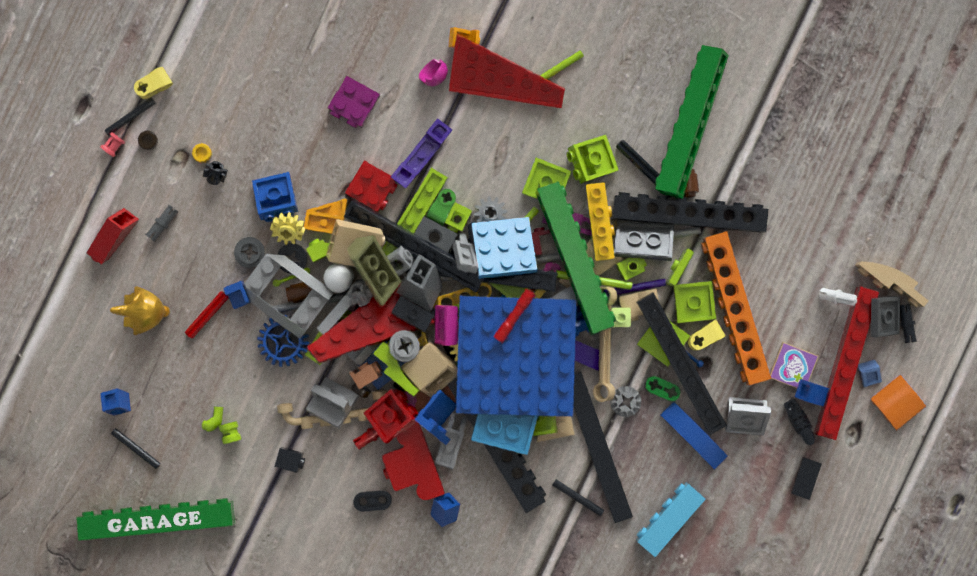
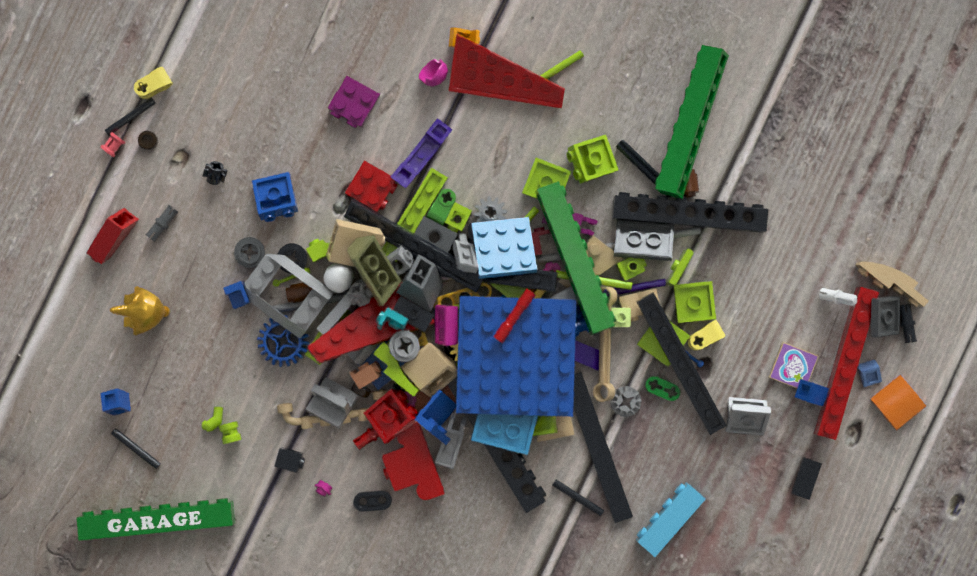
red axle [185,291,229,339] -> none
yellow tile [192,143,212,163] -> none
light yellow gear [270,212,305,245] -> none
light orange wing [304,198,348,234] -> none
blue panel [430,493,460,527] -> none
yellow bracket [586,183,615,261] -> none
blue slope [660,401,728,470] -> none
orange brick [701,231,771,385] -> none
black hinge [784,398,816,446] -> none
none -> dark pink plate [315,480,333,497]
none -> teal bracket [376,308,408,330]

